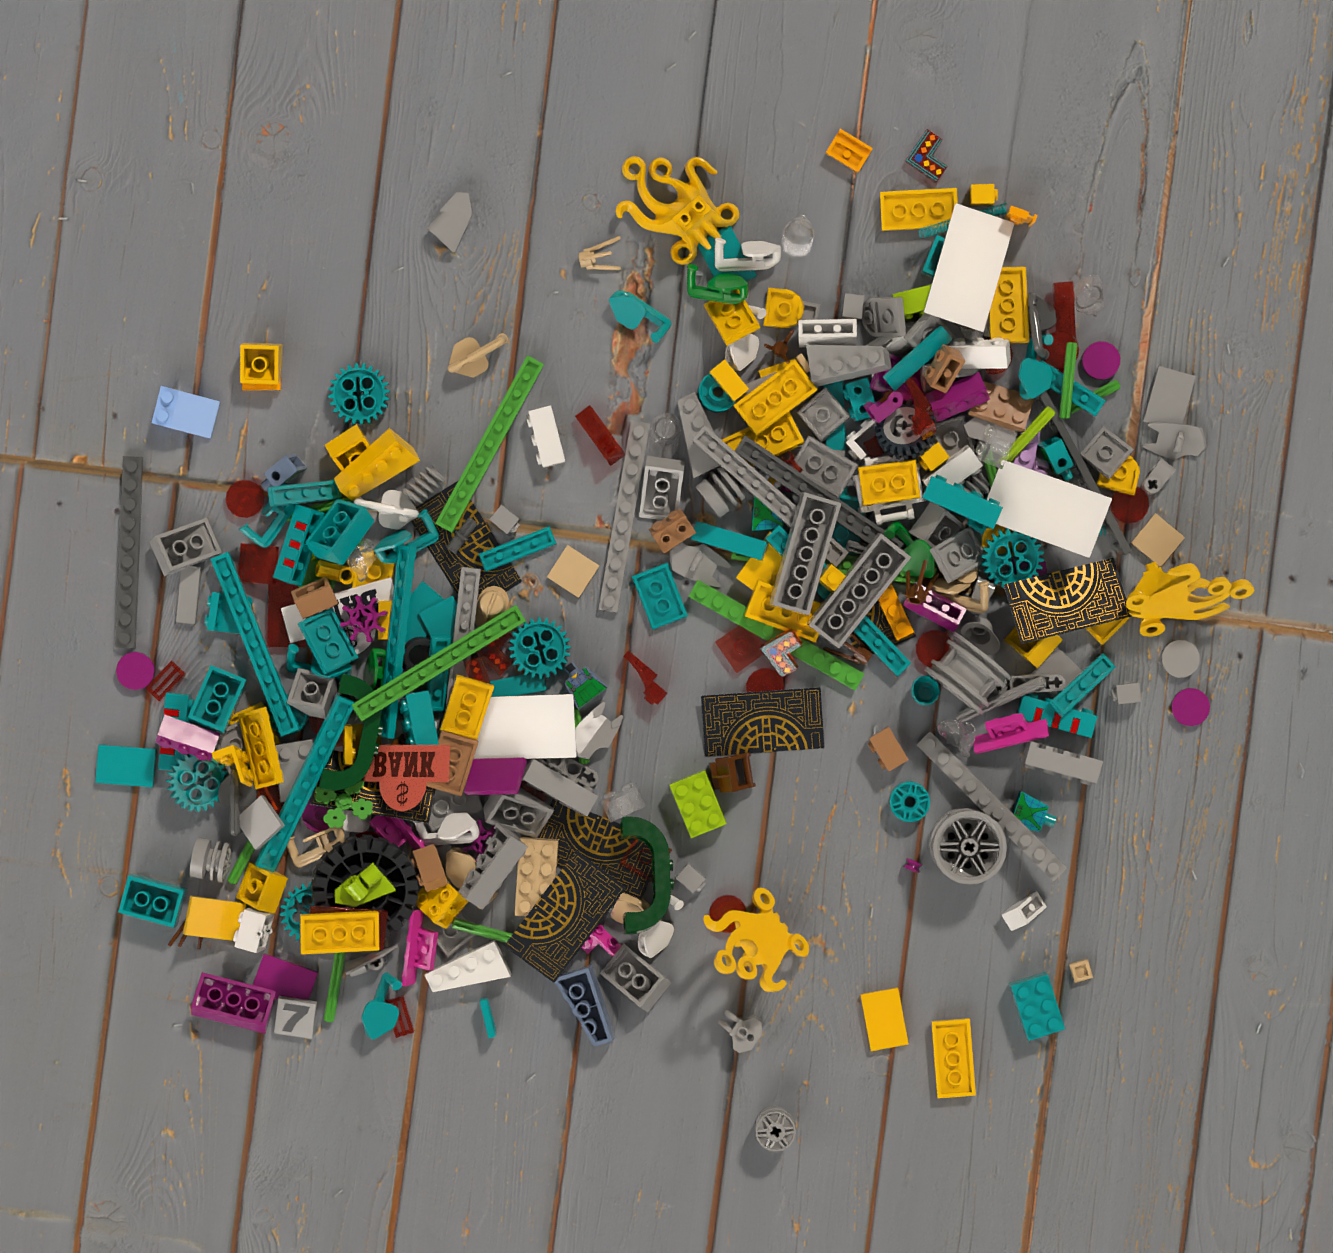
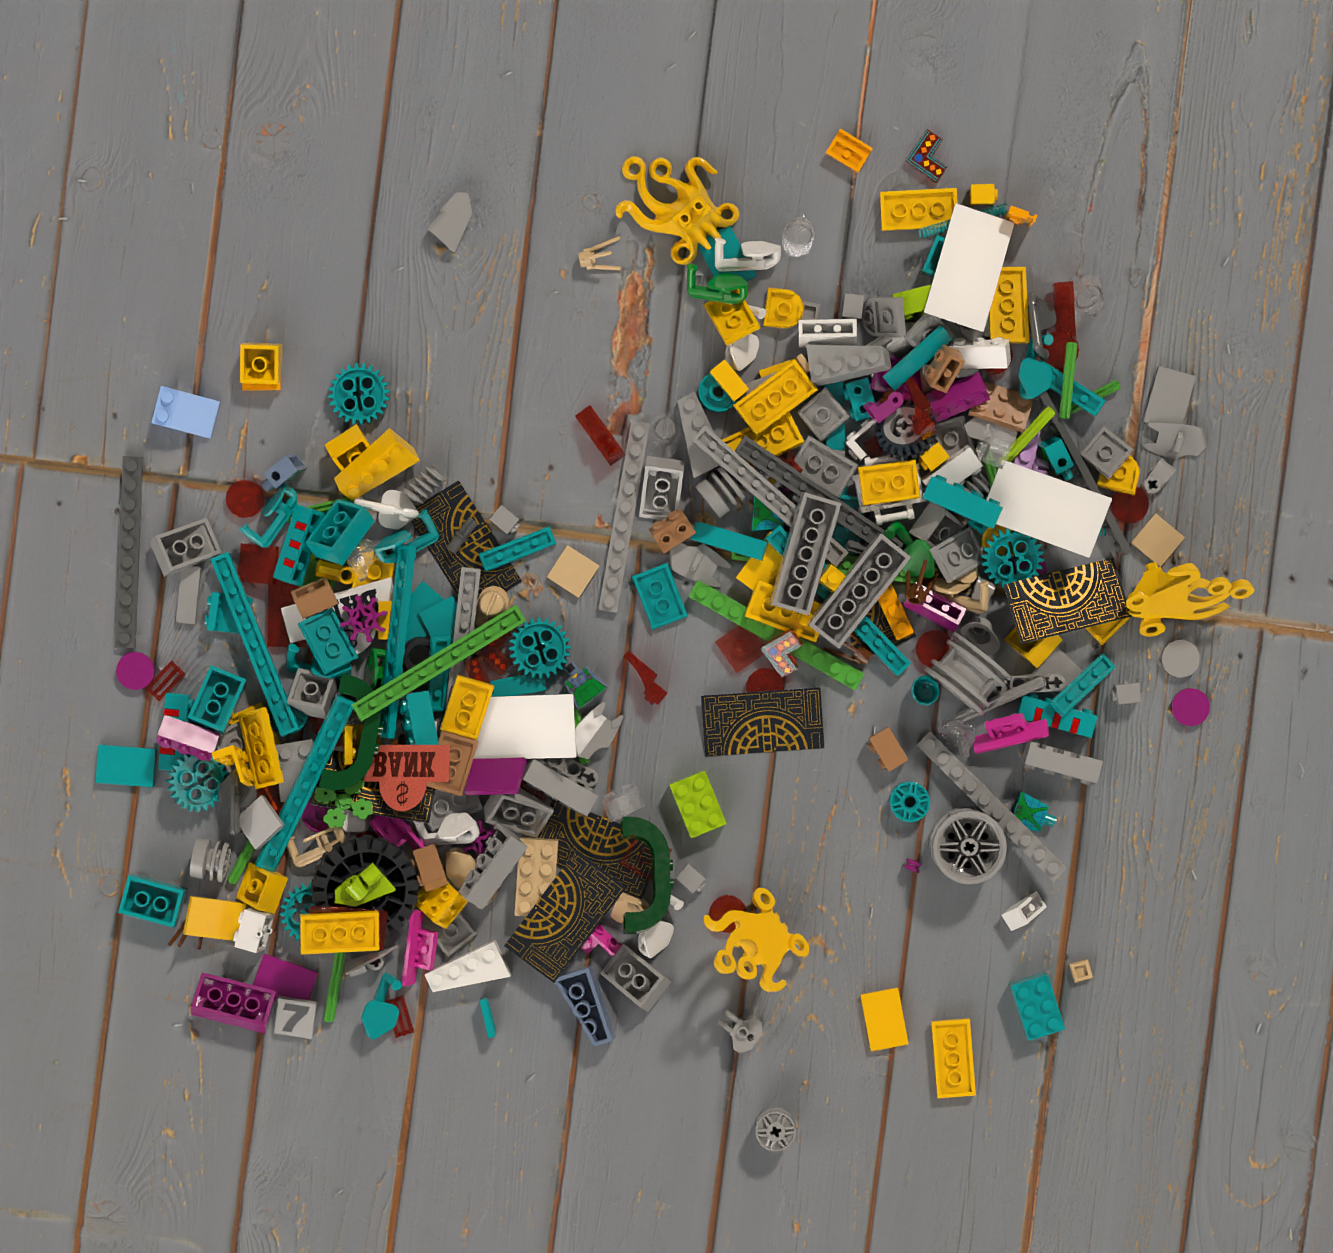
teal tile [267,480,342,507] -> none
bright green plate [435,355,544,533] -> none
tan piece [448,333,508,377] -> none
bright green axle [452,918,512,943] -> none
white brick [526,405,566,468] -> none
teal piece [609,290,672,343] -> none
reddish brown piece [709,752,756,793] -> none
reddish brown plant [764,330,794,364] -> none
magenta tile [1082,341,1120,380] -> none

